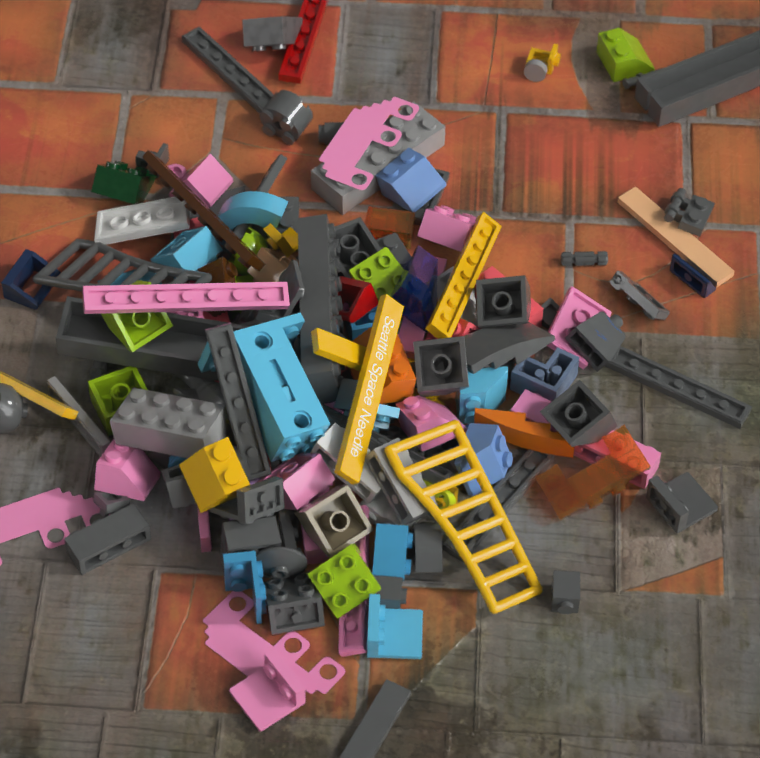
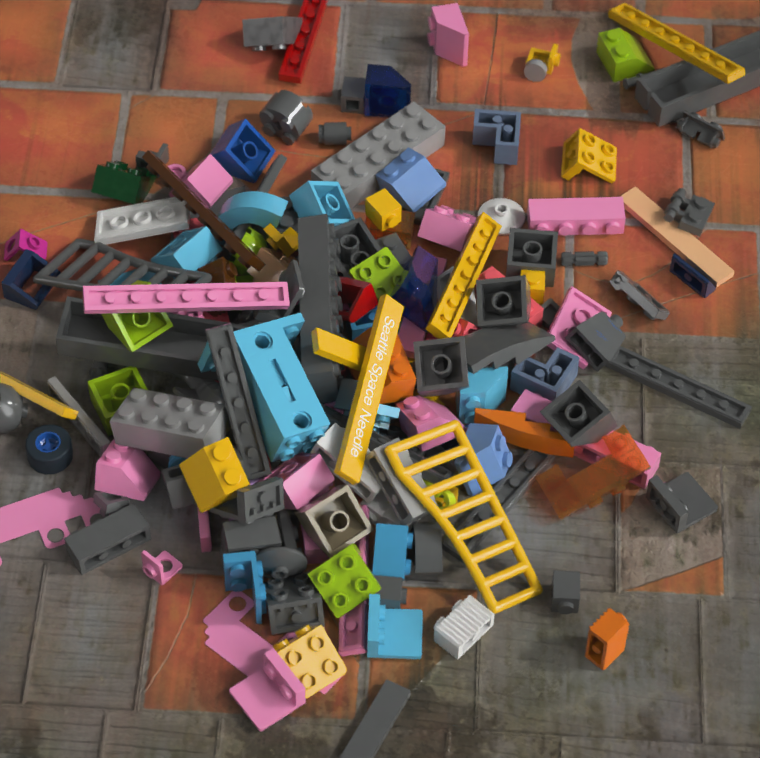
dark grey tile [182,26,274,114] -> none
bright pink piece [319,97,419,190] -> none
none -> dark pink bracket [4,229,48,261]
none -> black wheel [25,424,73,475]
none -> bright pink bracket [141,550,183,586]
none -> blue slope [210,118,276,183]
none -> yellow bracket [272,624,347,698]
none -> medium azure brick [289,181,355,226]
none -> dark grey brick [341,76,367,114]
none -> clear blue slope [365,64,411,118]
none -> yellow brick [365,188,402,232]
none -> bright pink slope [427,3,469,67]
none -> white brick [434,595,495,659]
none -> sand blue brick [472,109,521,165]
none -> white dish [478,198,525,236]
none -> dark grey brick [506,228,558,287]
none -> yellow brick [520,270,545,306]
none -> bright pink brick [527,197,626,236]
none -> yellow bracket [561,128,617,184]
none -> orange brick [585,608,630,670]
none -> yellow tile [608,2,745,84]
none -> dark grey hinge [676,110,725,148]

